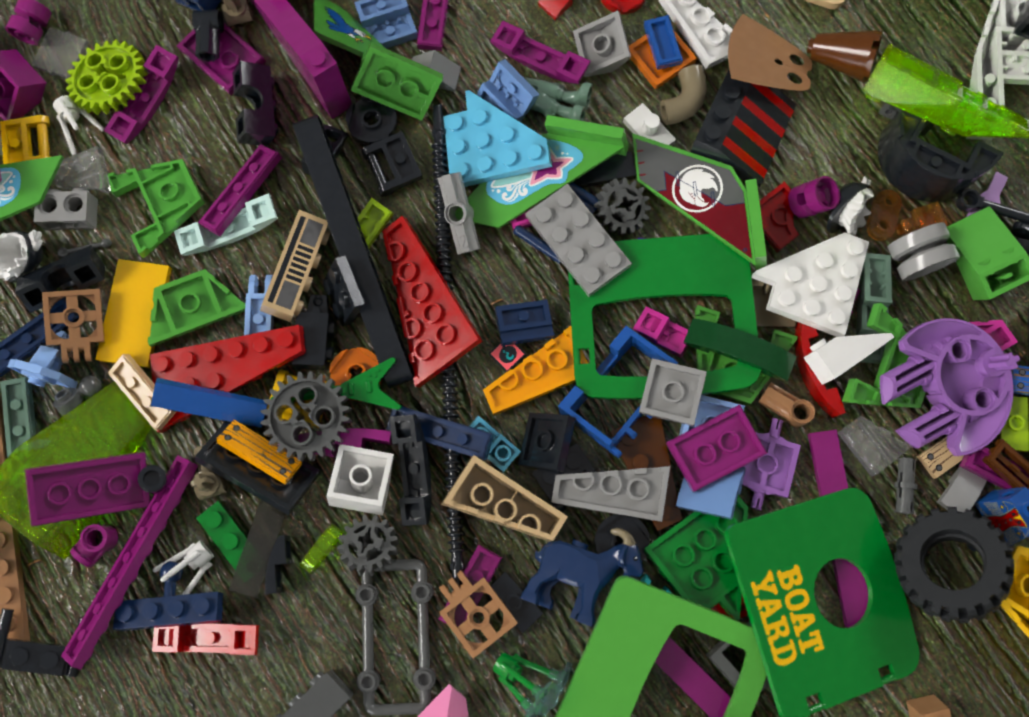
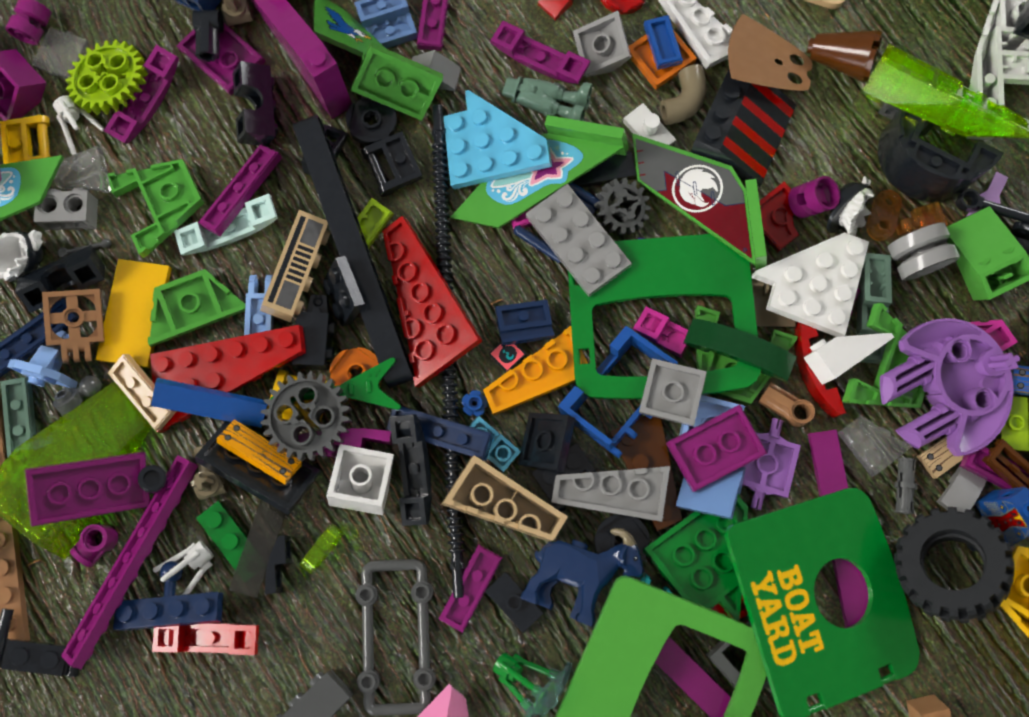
dark grey gear [337,515,399,576] -> none
light grey piece [438,172,481,255] -> none
medium nougat piece [439,570,518,658] -> none
medium blue slope [477,59,540,122] -> none
none -> blue plate [462,390,488,417]

